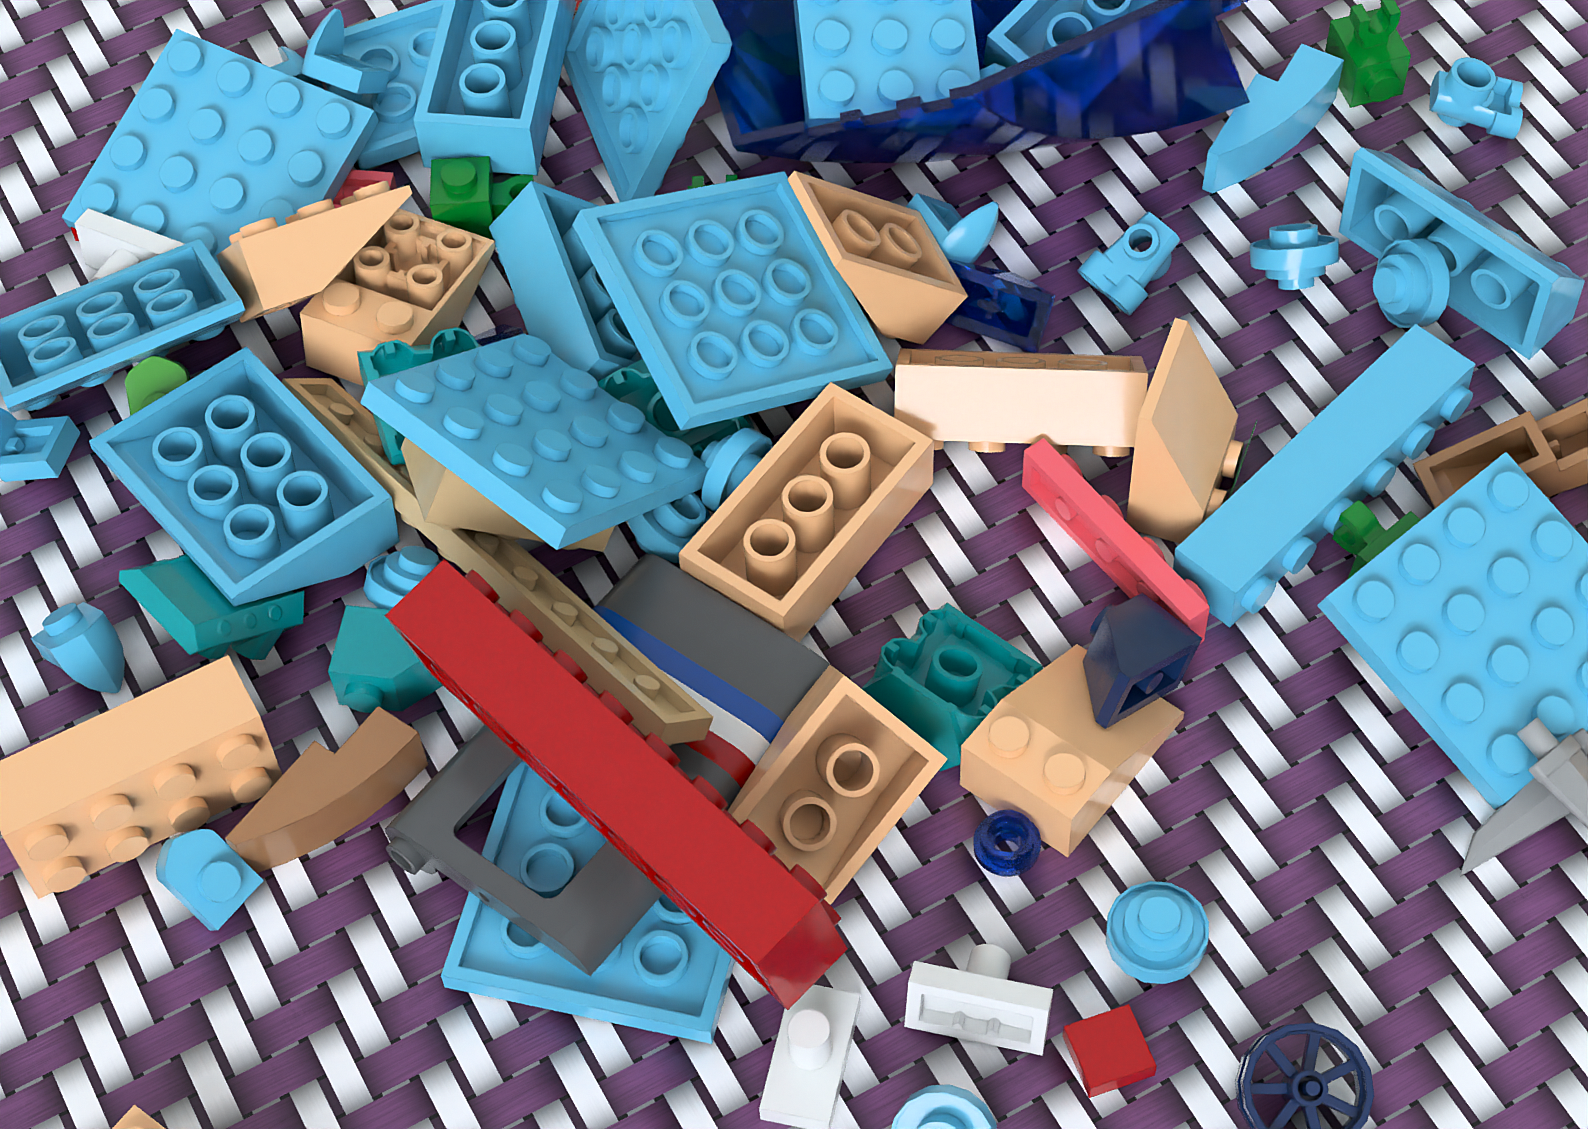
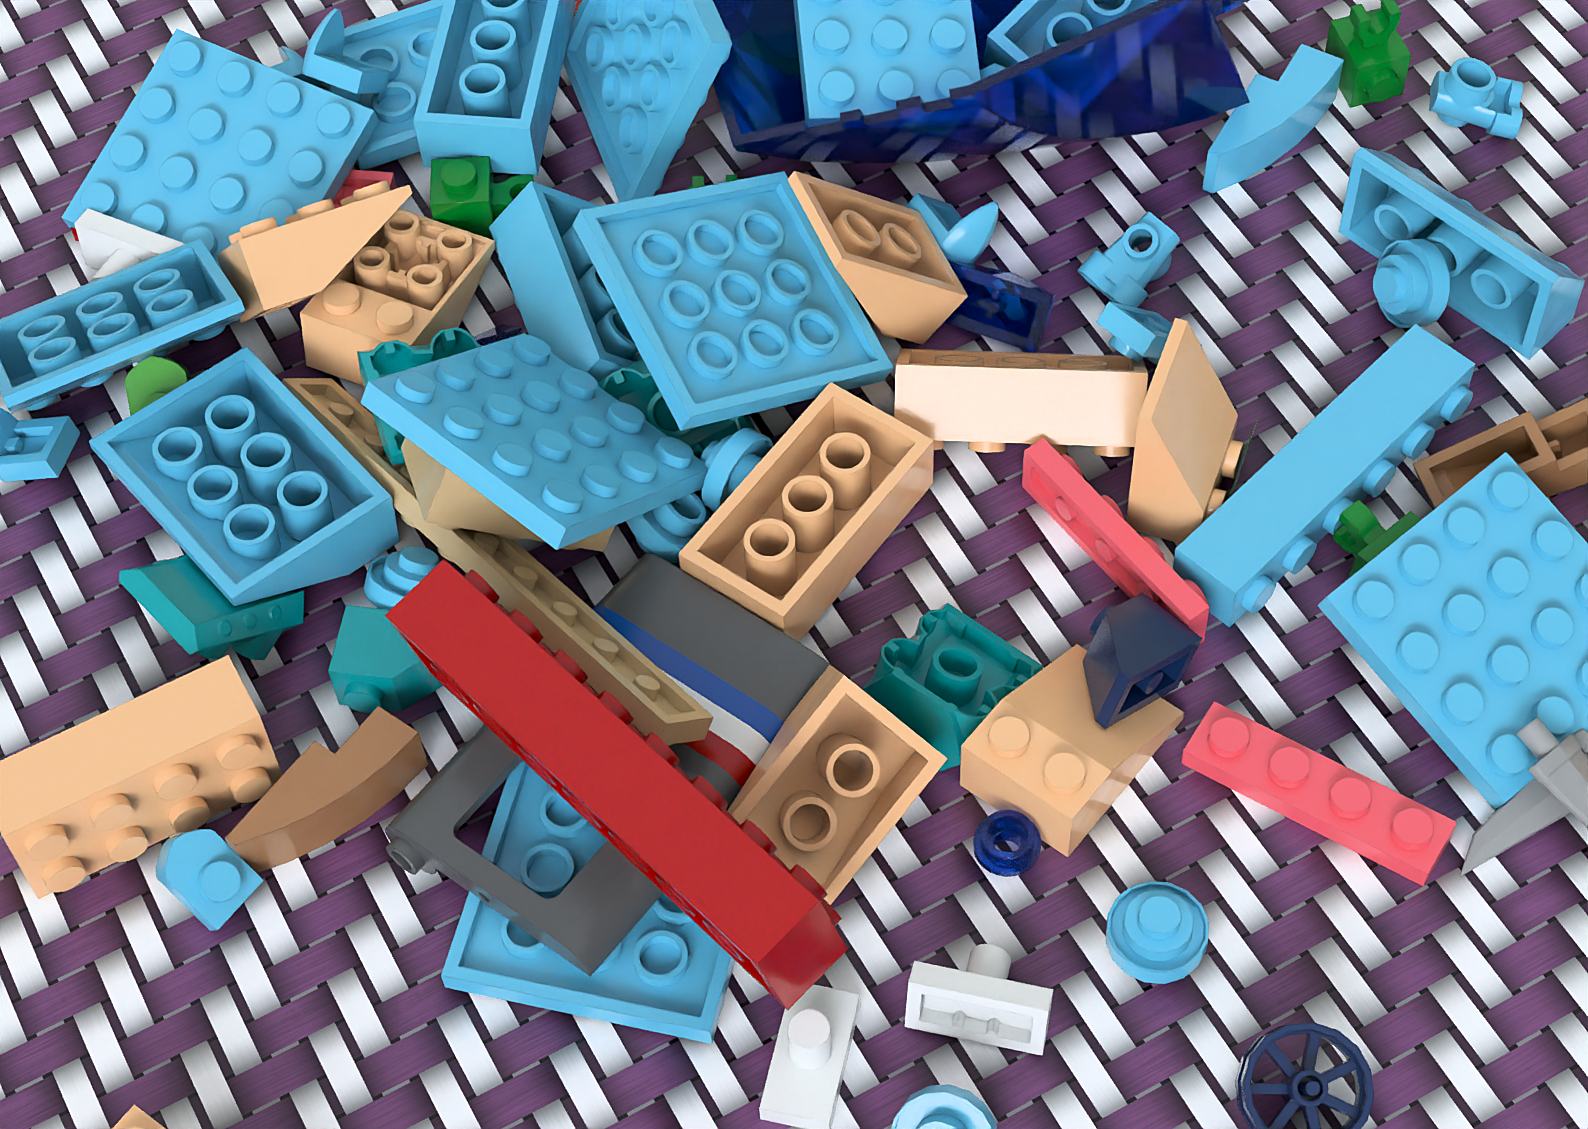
medium azure plate [30,602,125,693] -> none
red tile [1062,1004,1157,1098] -> none
medium azure plate [1250,223,1340,290] -> none
none -> medium azure plate [1096,301,1202,365]
none -> coral plate [1181,701,1457,887]

